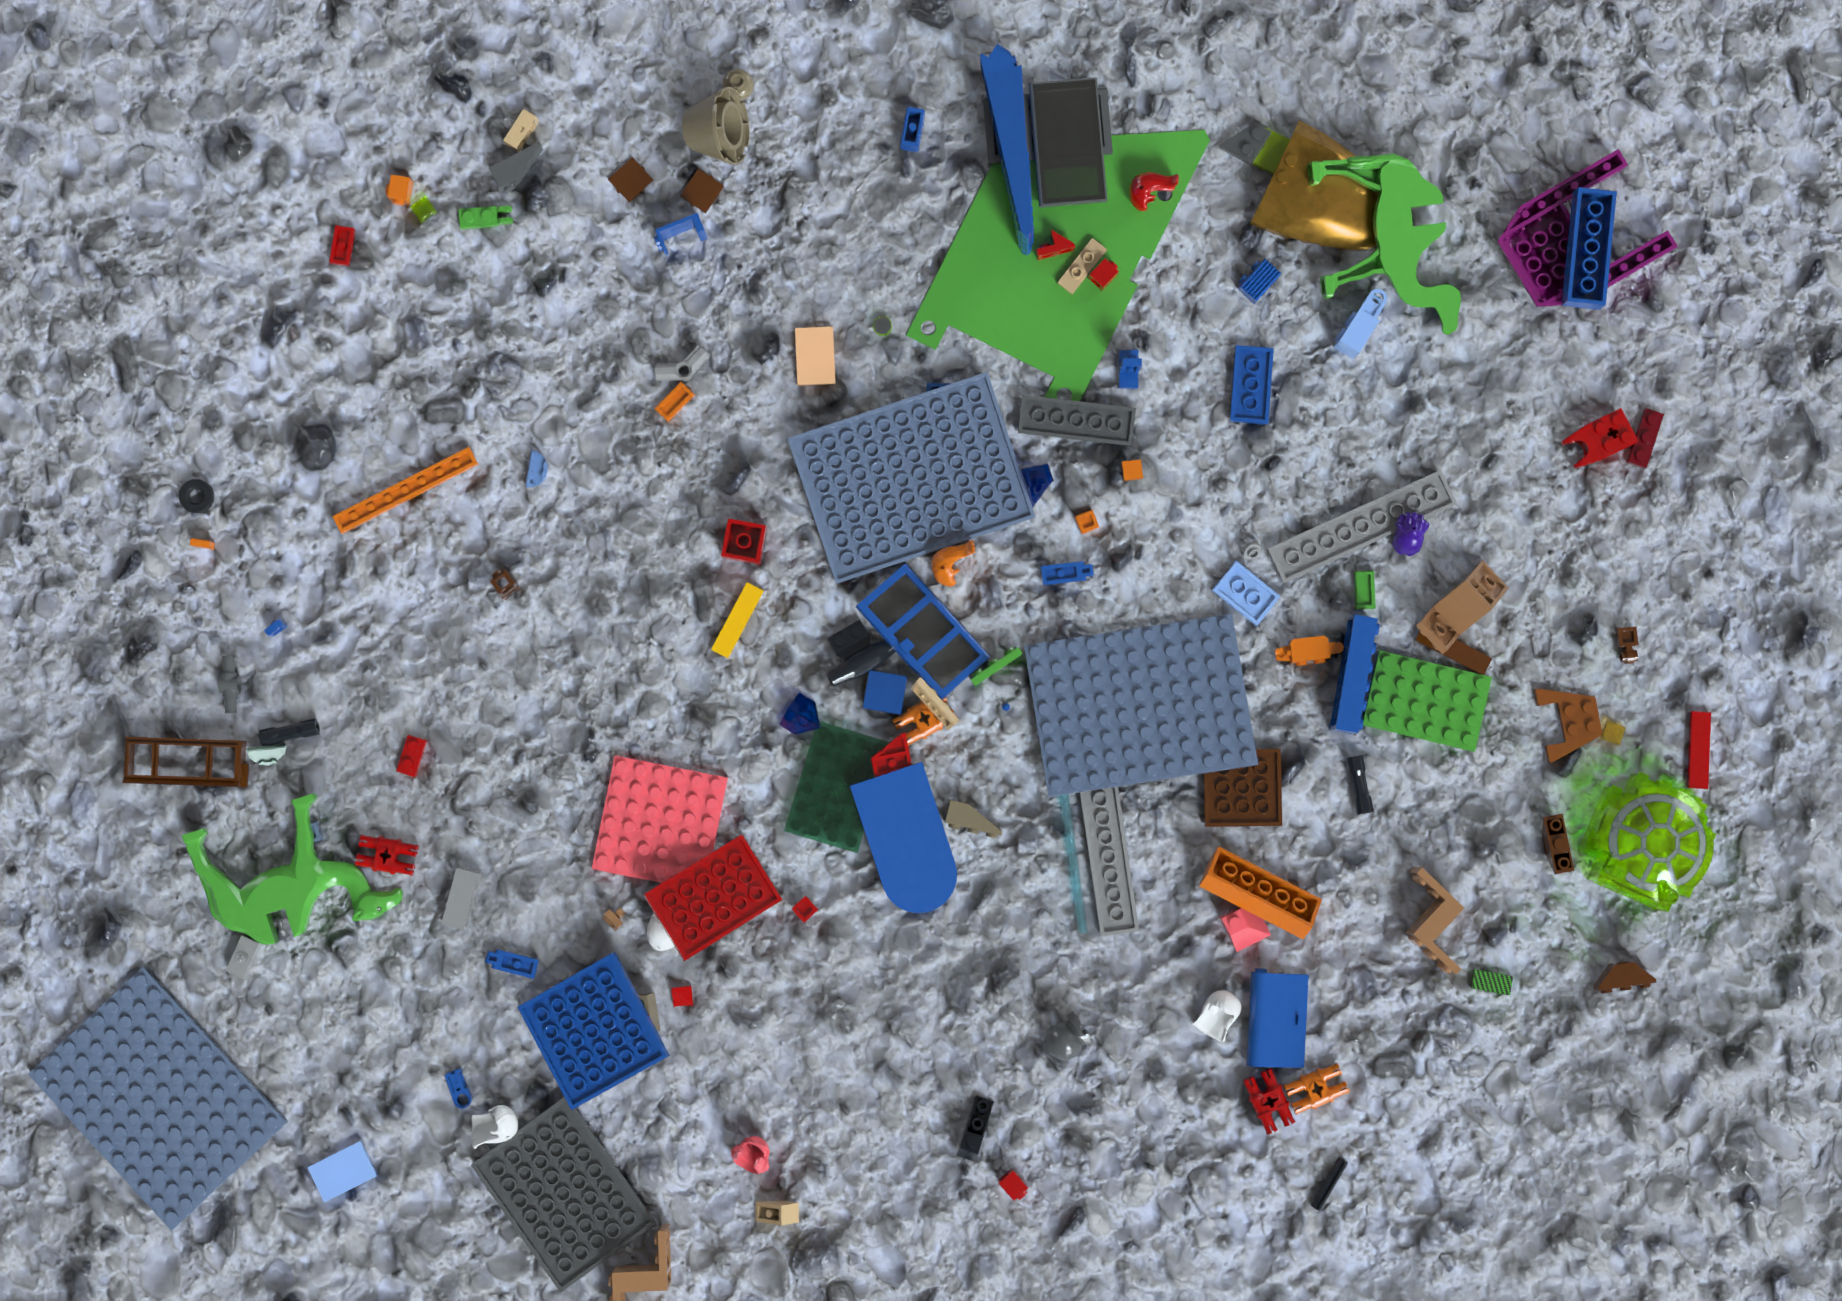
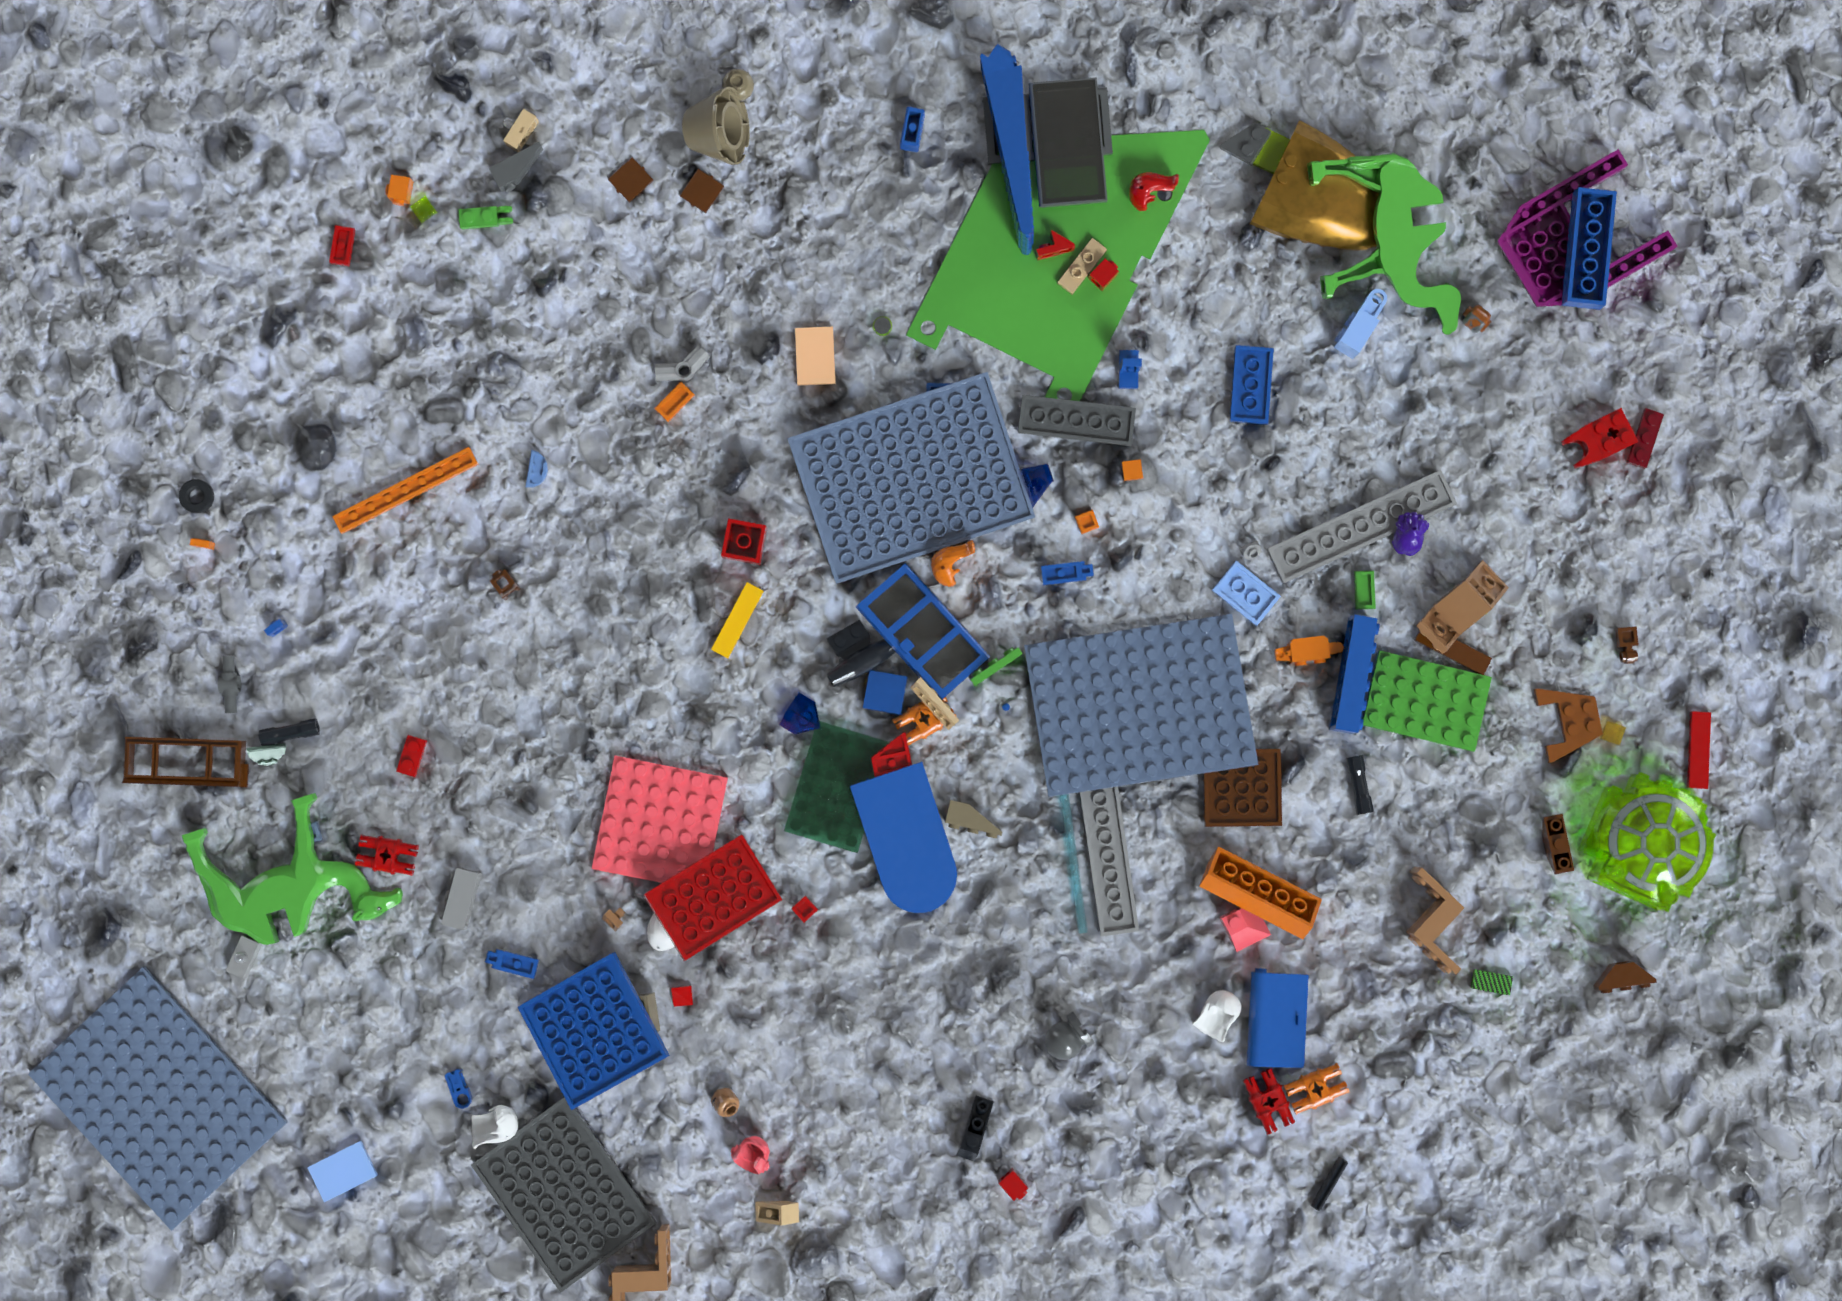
blue panel [654,213,708,255] -> none
blue brick [1237,258,1282,304] -> none
none -> medium nougat head [711,1088,740,1117]
none -> dark orange head [1462,305,1492,333]

